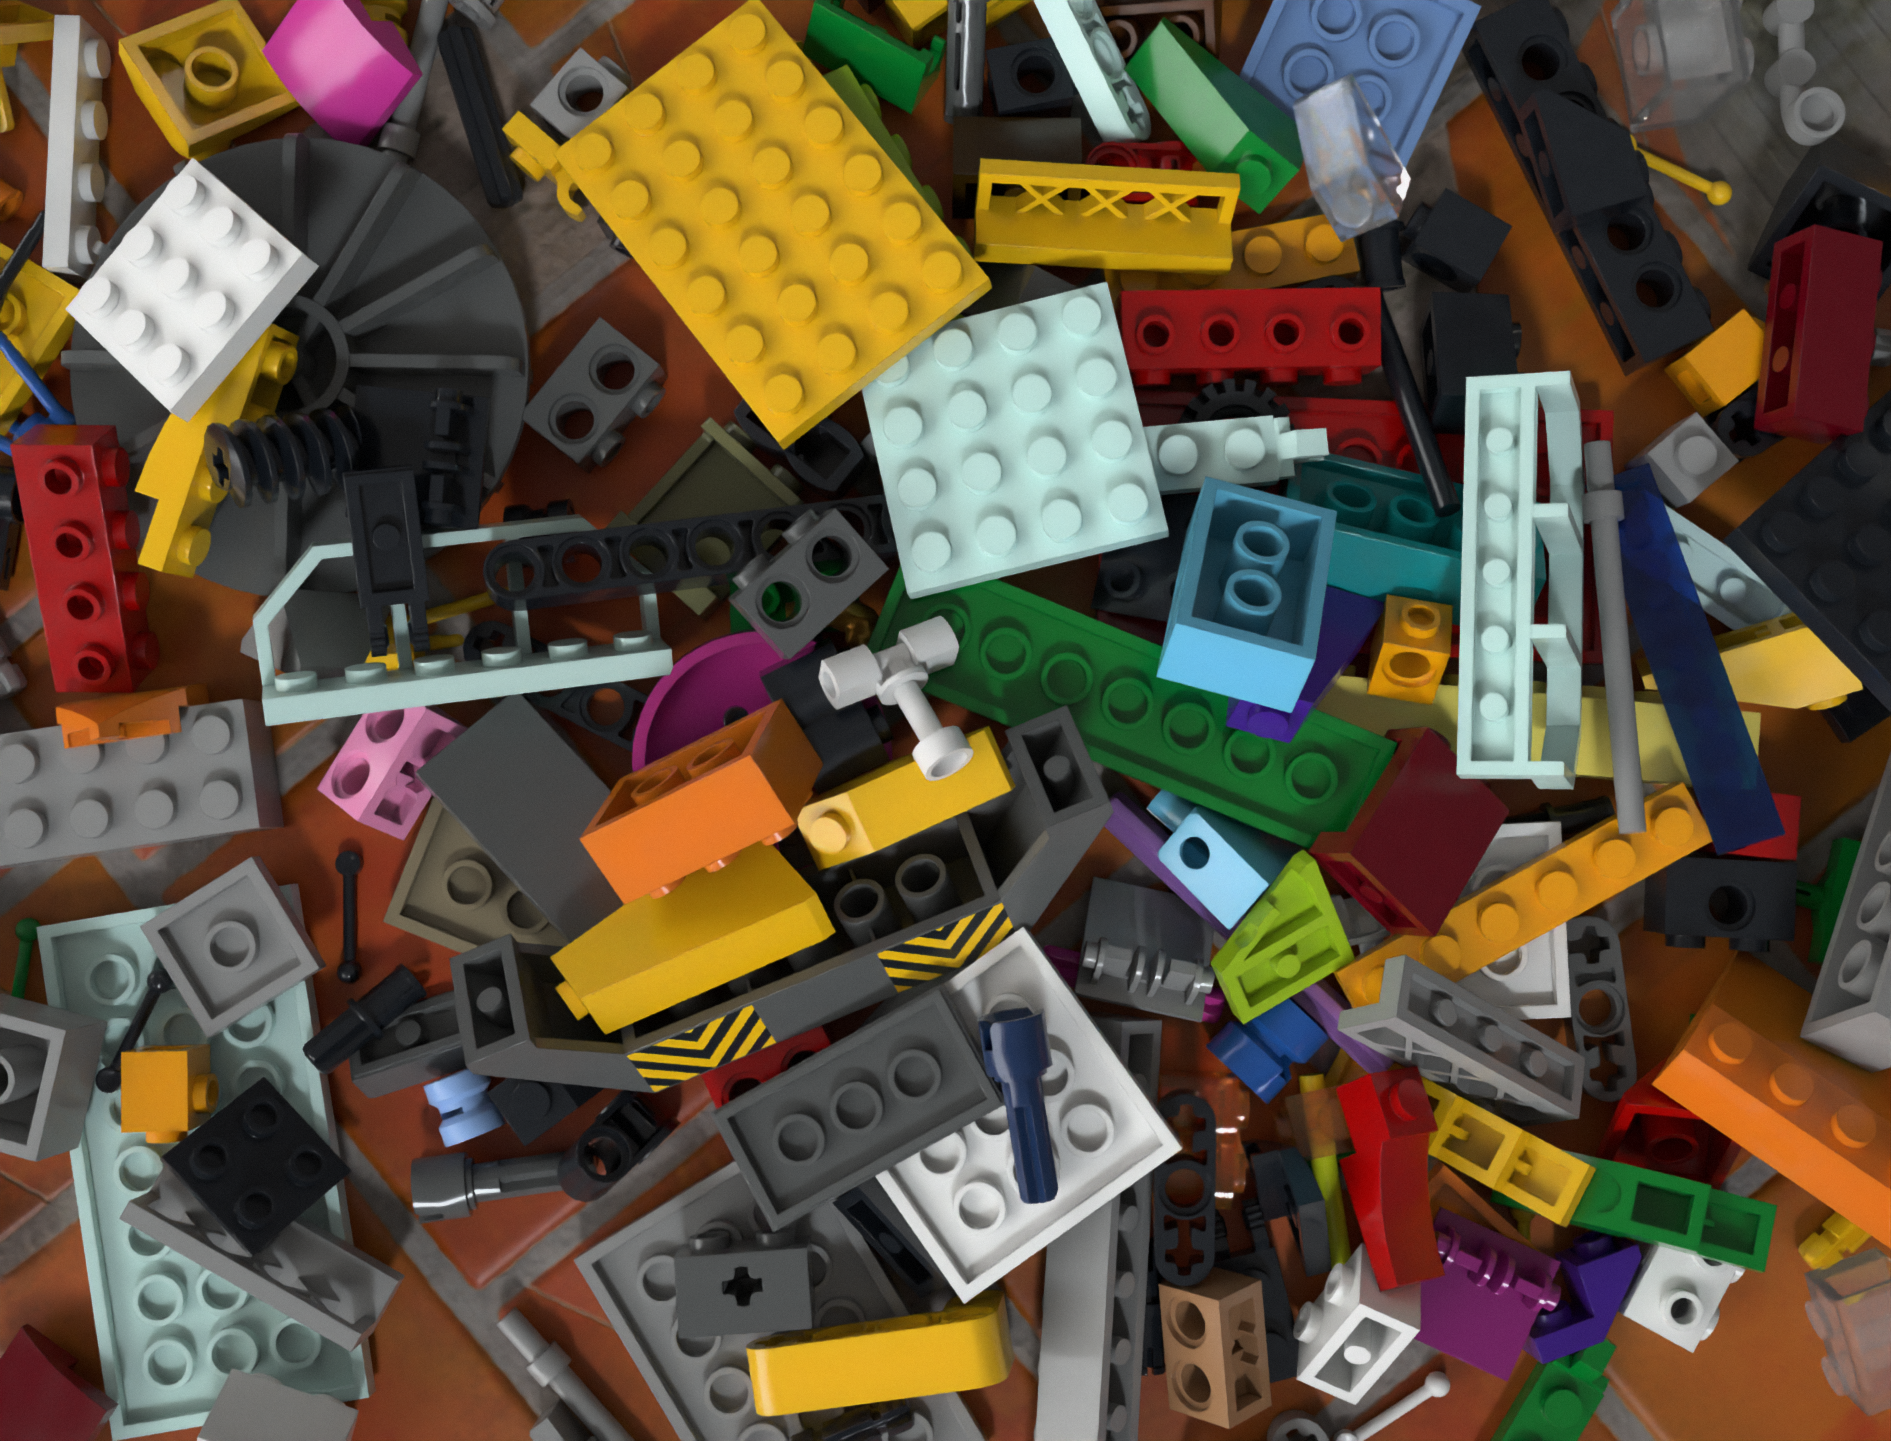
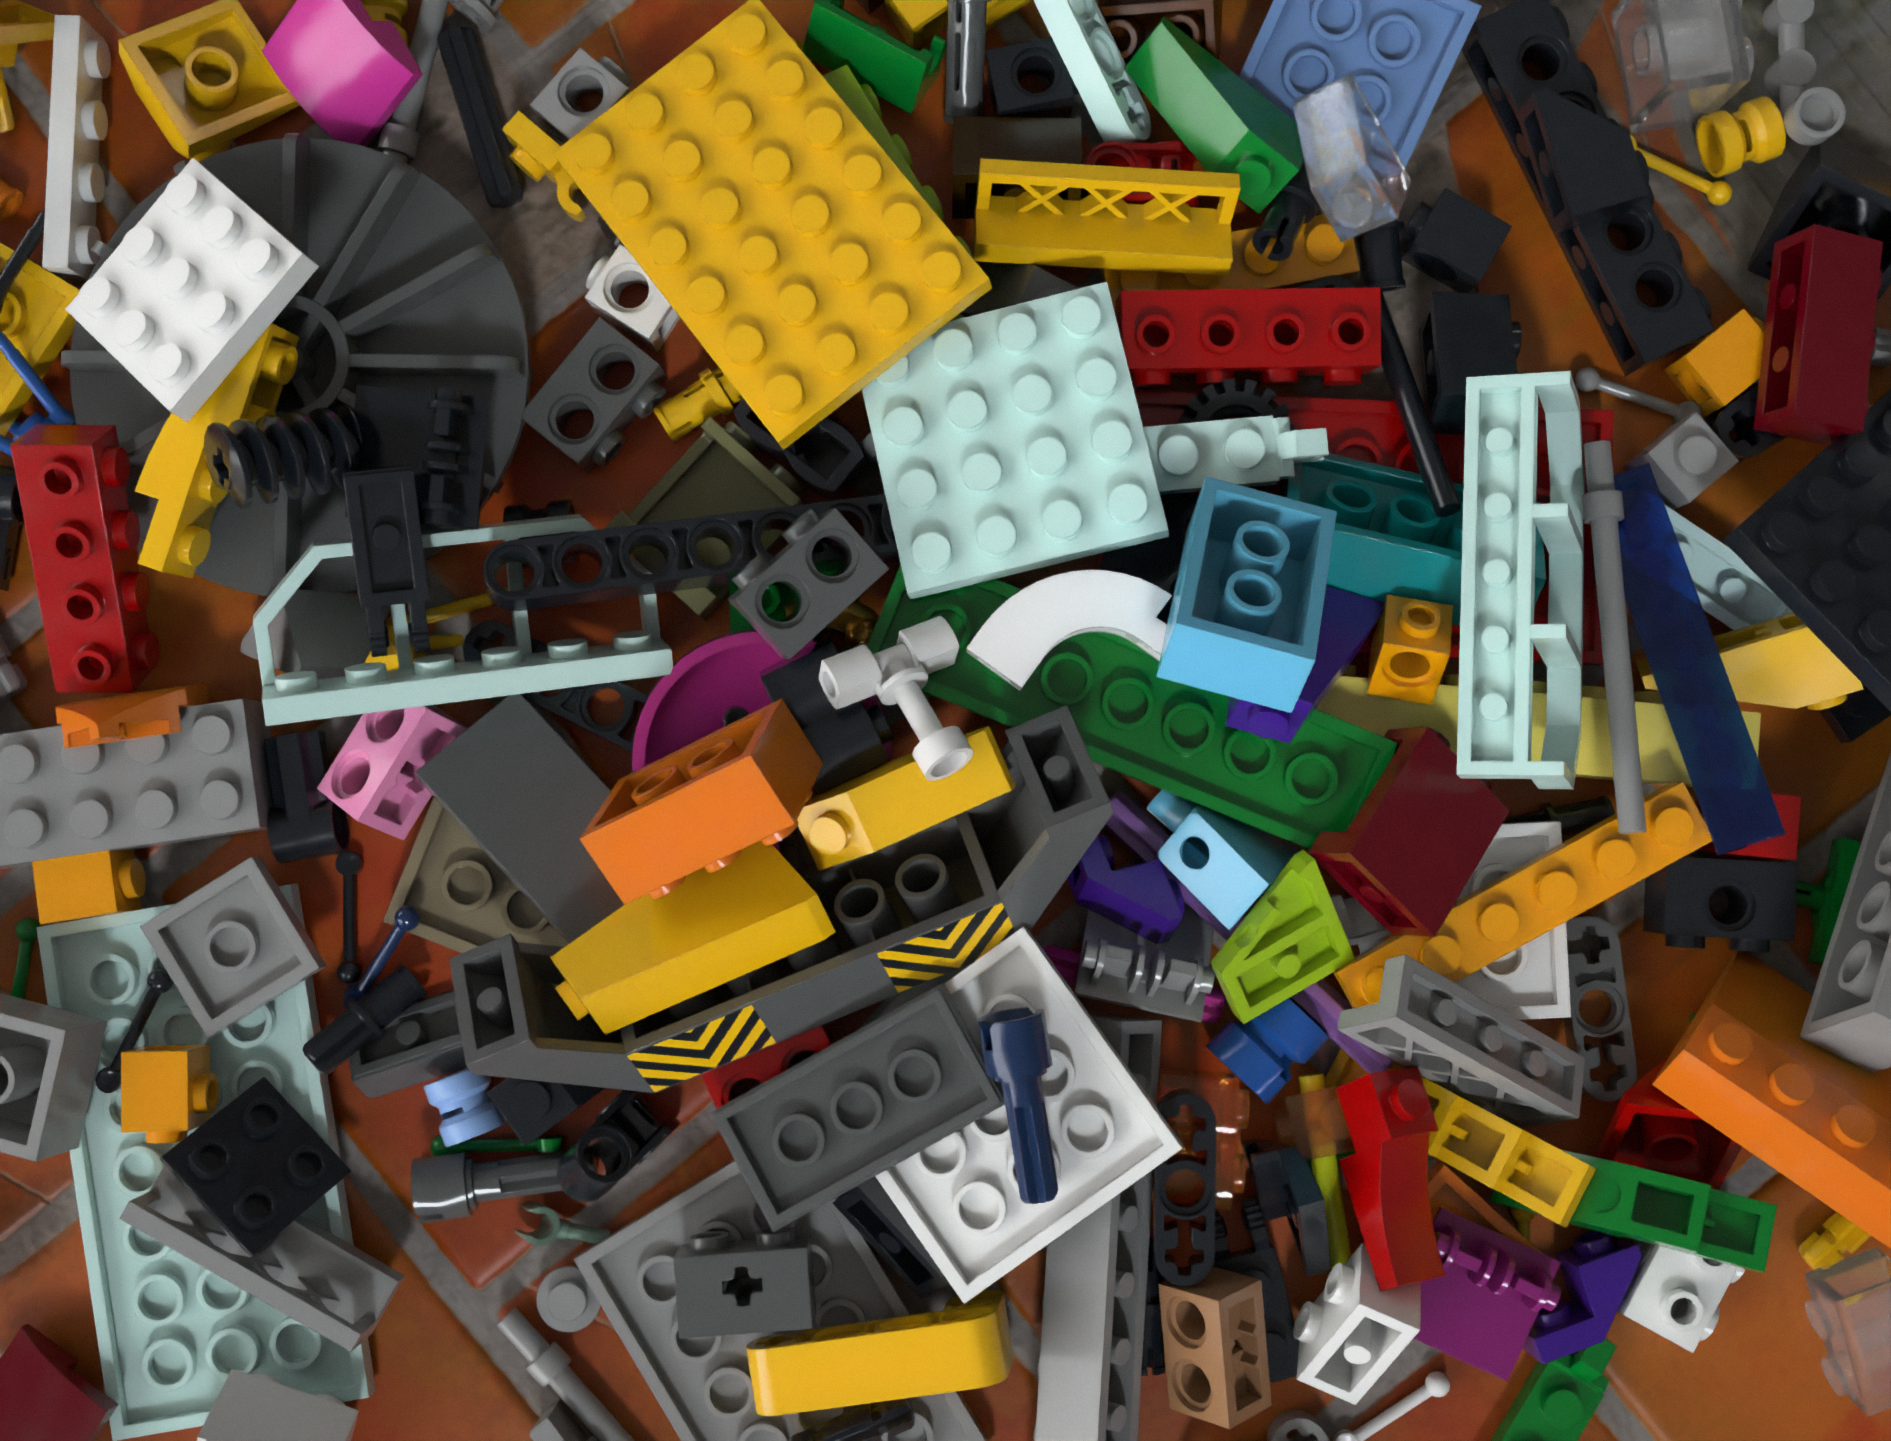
none -> light orange brick [32,850,146,924]
none -> black piece [264,731,349,863]
none -> dark blue hinge [343,905,421,1009]
none -> green hinge [430,1135,563,1156]
none -> sand green hand [514,1201,610,1246]
none -> light grey plate [536,1265,601,1332]
none -> white brick [585,244,680,353]
none -> yellow pin [652,367,743,443]
none -> white arch [966,570,1172,691]
none -> dark purple slope [1067,834,1184,945]
none -> black axle [1252,149,1330,261]
none -> light grey hinge [1575,367,1702,423]
none -> yellow wheel [1695,96,1786,178]

